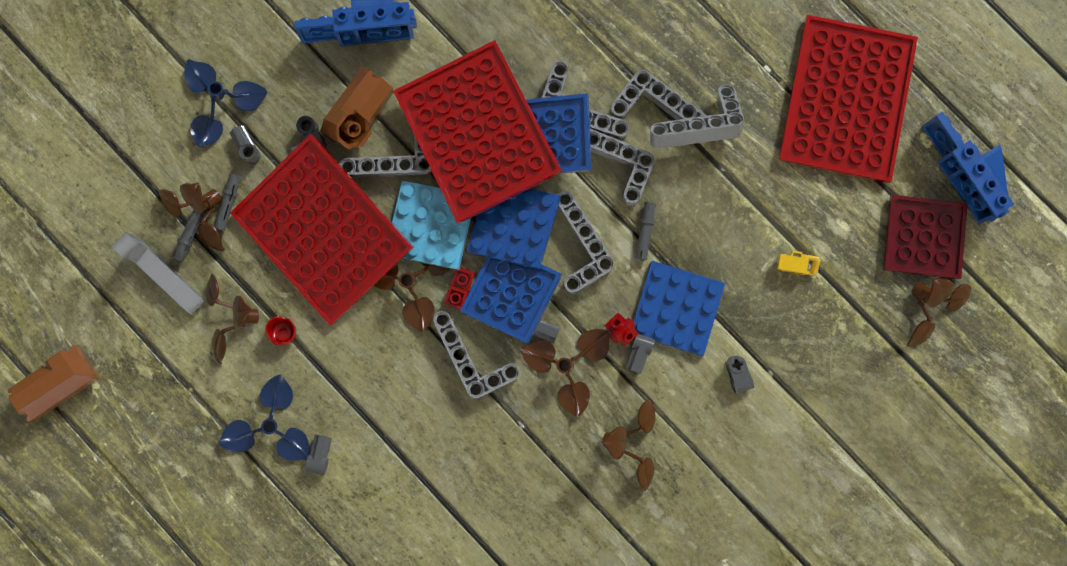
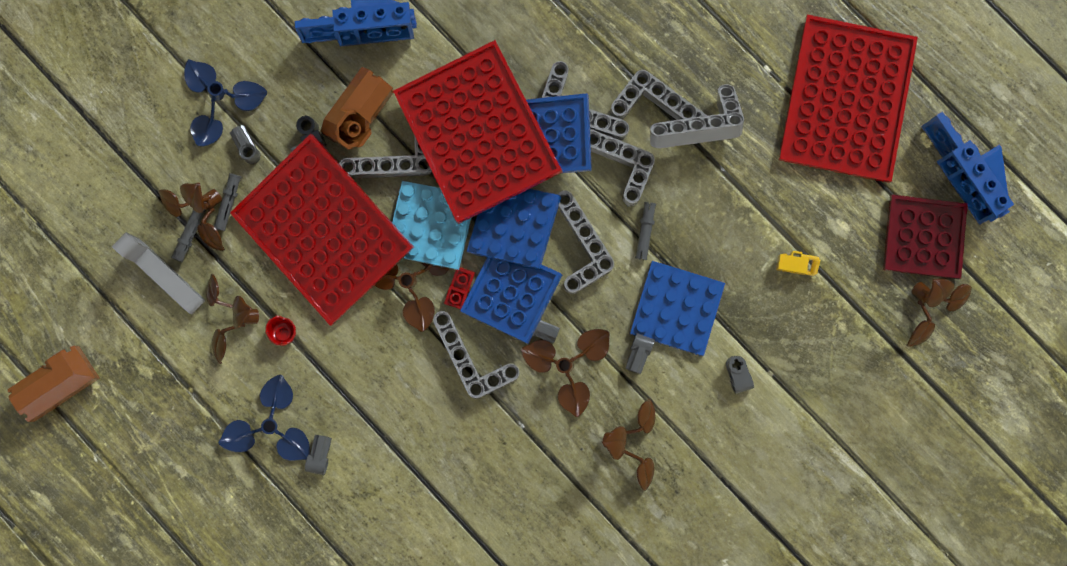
red brick [604,313,638,347] -> none

